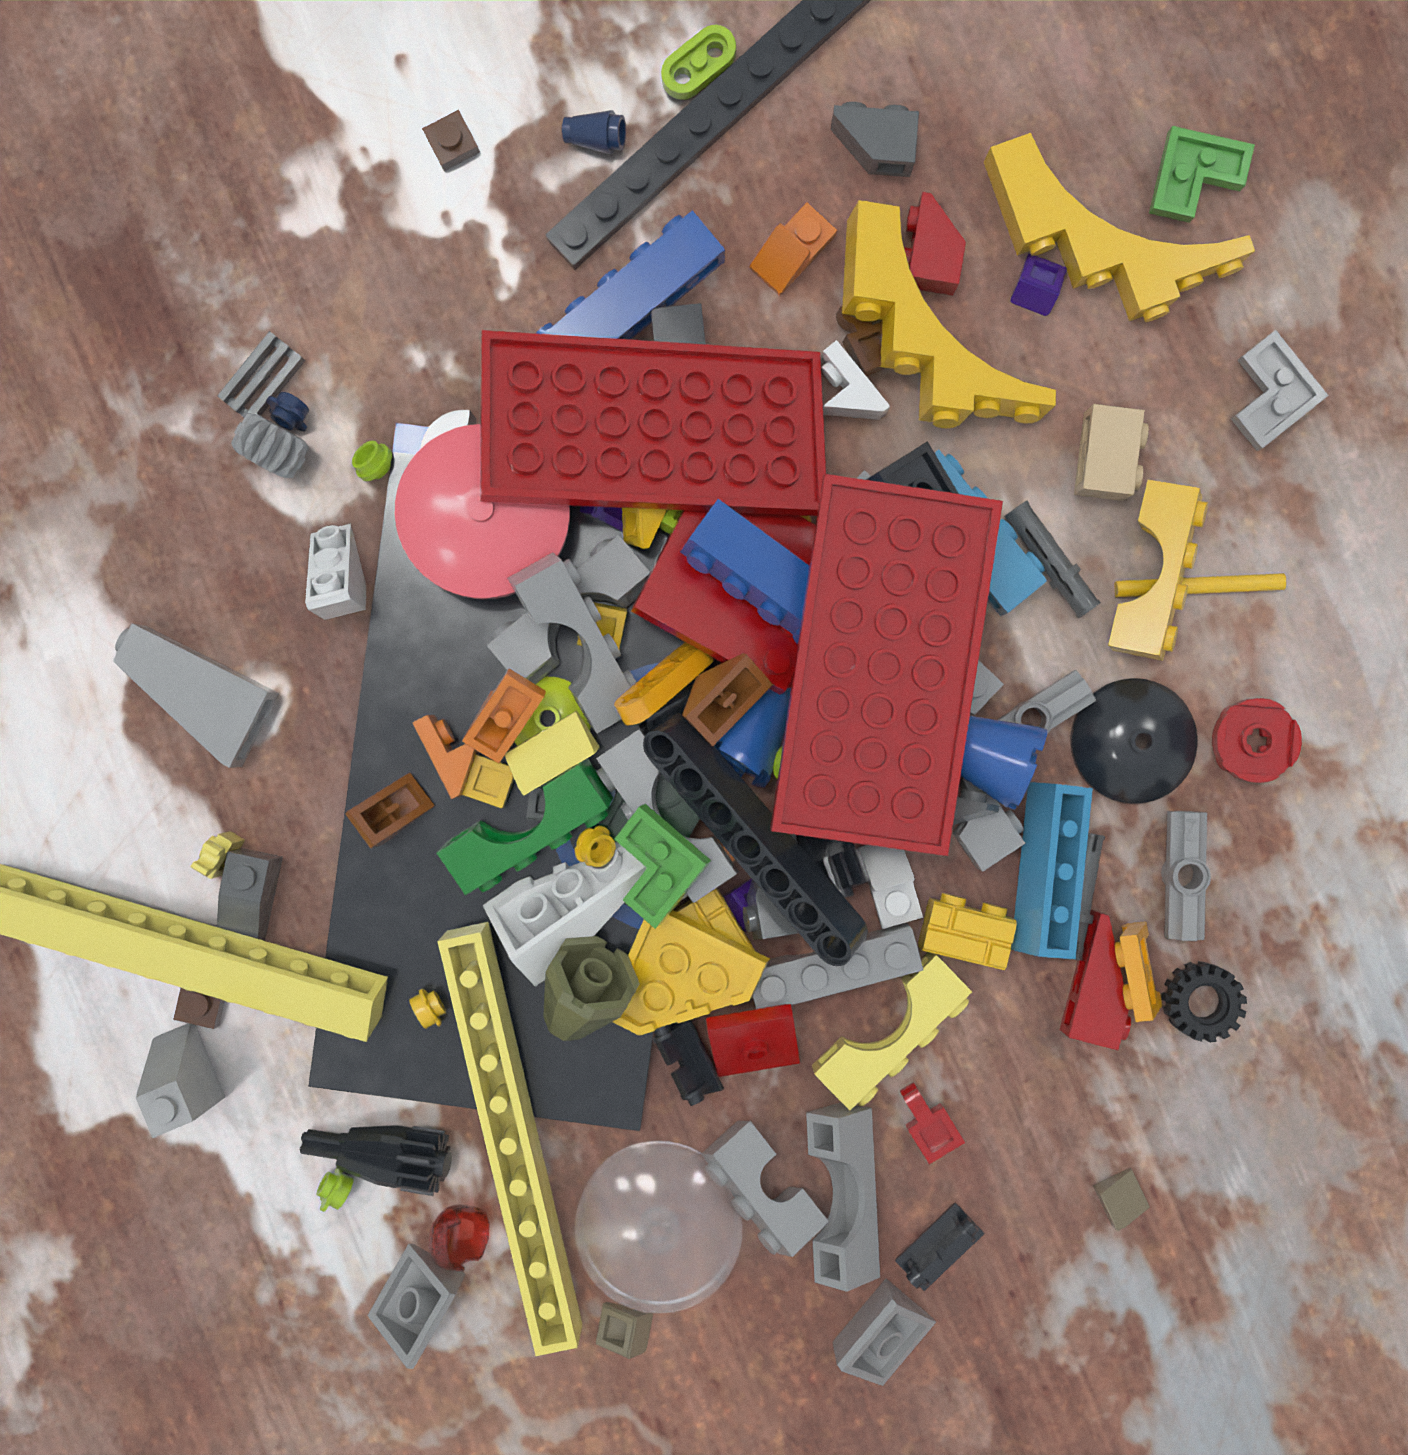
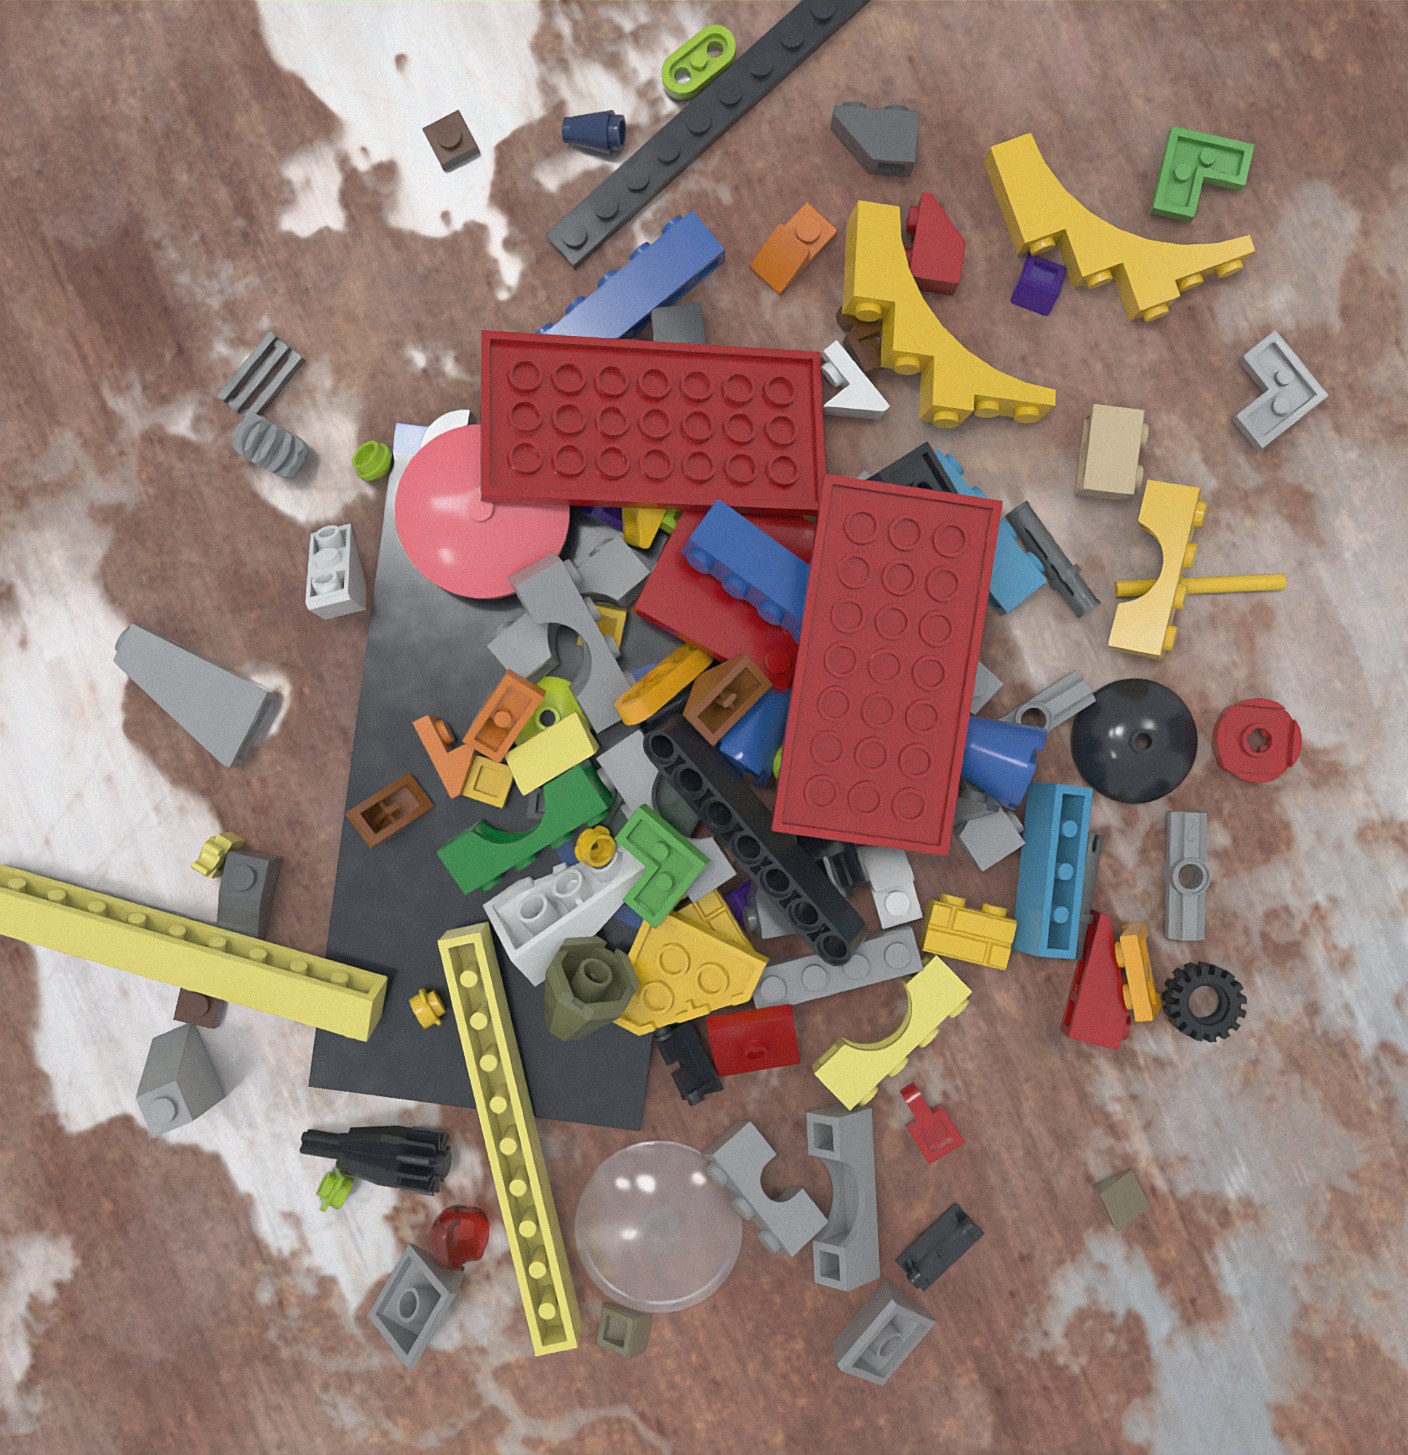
dark blue plate [266,392,309,432] -> none

